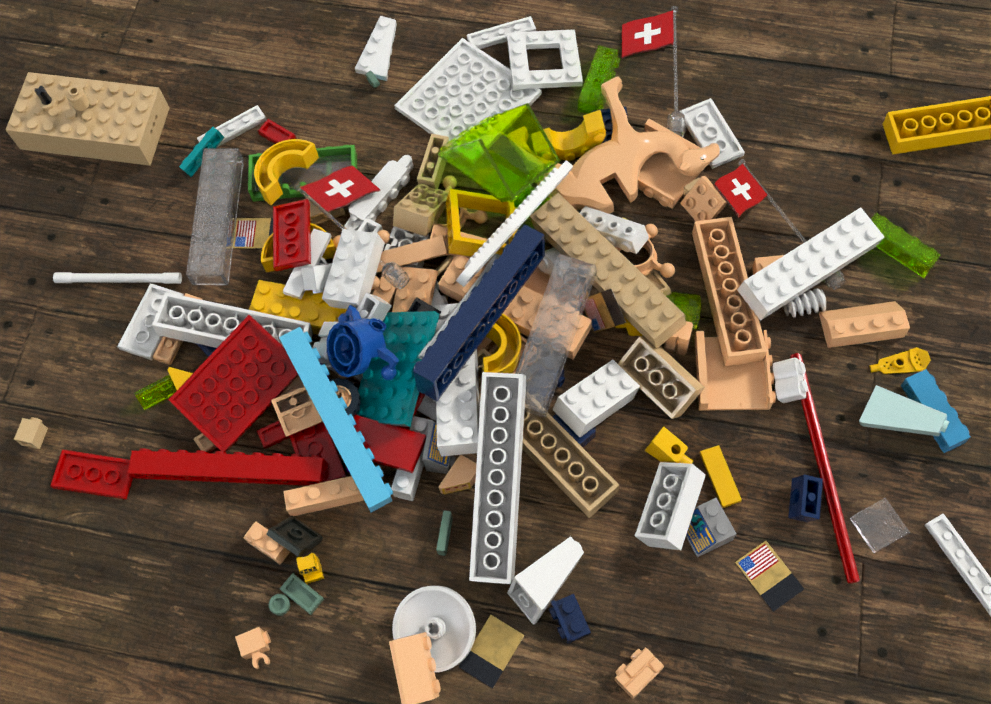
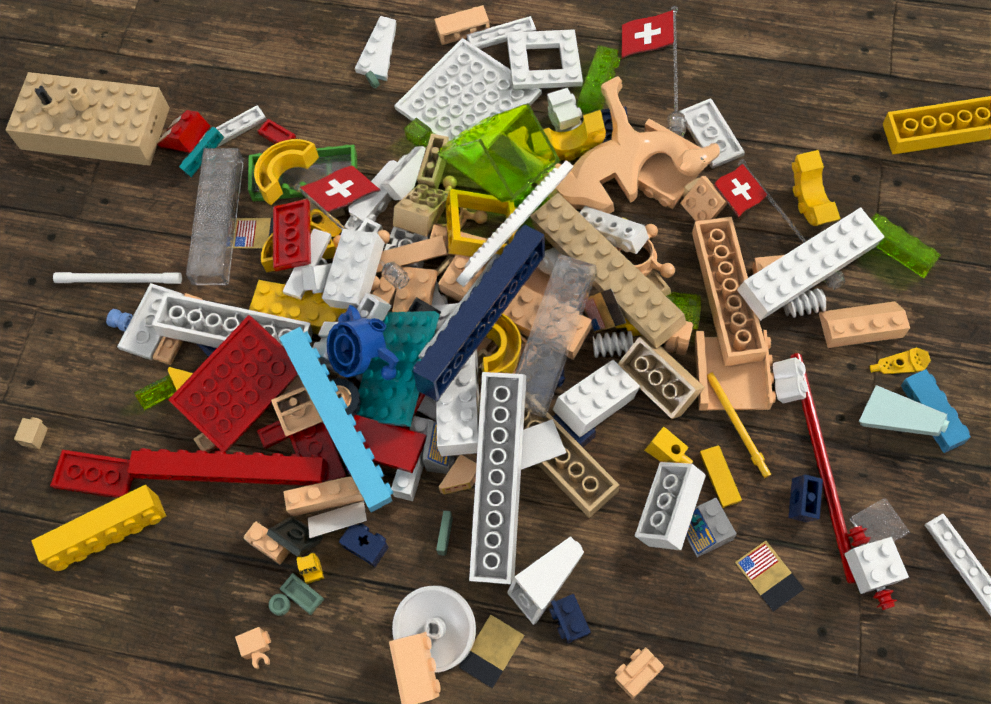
none -> yellow brick [31,485,166,571]
none -> medium blue wheel [106,309,133,331]
none -> red slope [156,110,210,153]
none -> white sticker [308,501,367,538]
none -> yellow piece [310,209,342,237]
none -> dark blue brick [339,523,389,567]
none -> white slope [381,146,425,200]
none -> clear neon green brick [404,118,432,147]
none -> light nougat brick [435,5,490,45]
none -> white sticker [521,419,566,469]
none -> white brick [547,88,582,132]
none -> white piece [593,331,633,358]
none -> yellow bar [707,372,772,478]
none -> yellow brick [792,150,840,226]
none -> white brick [845,526,909,610]

